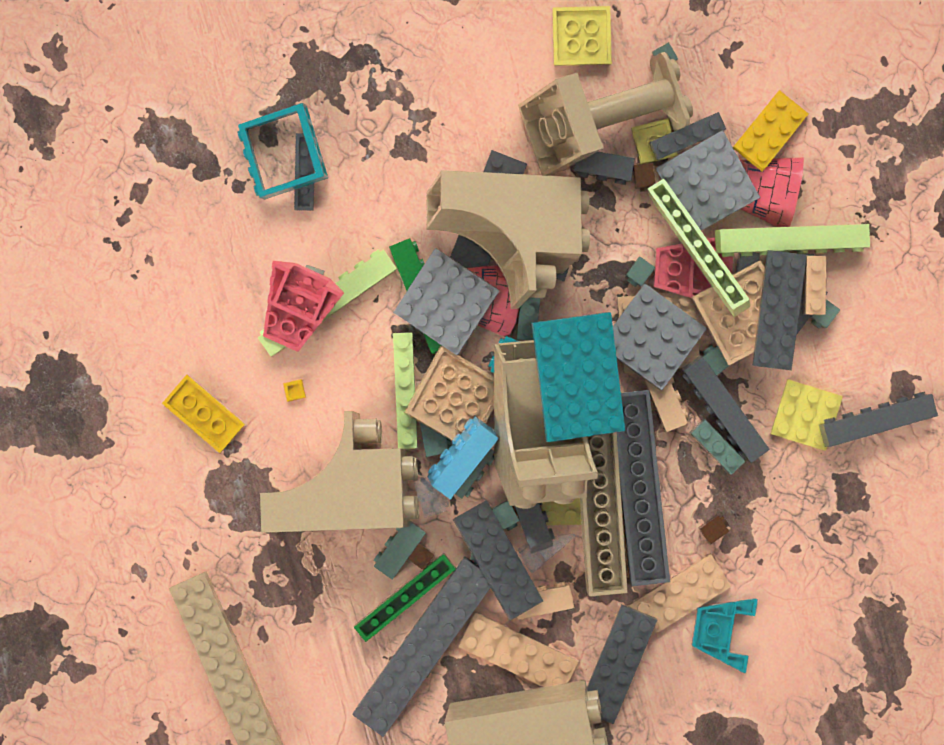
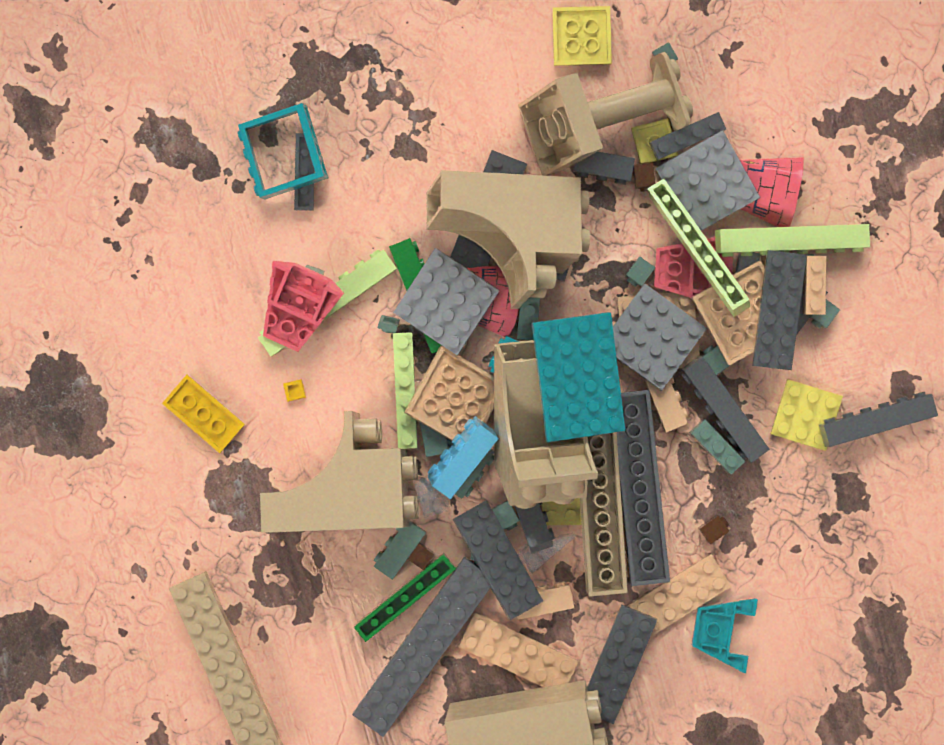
yellow plate [733,90,809,172] -> none
none -> sand green plate [377,315,400,333]

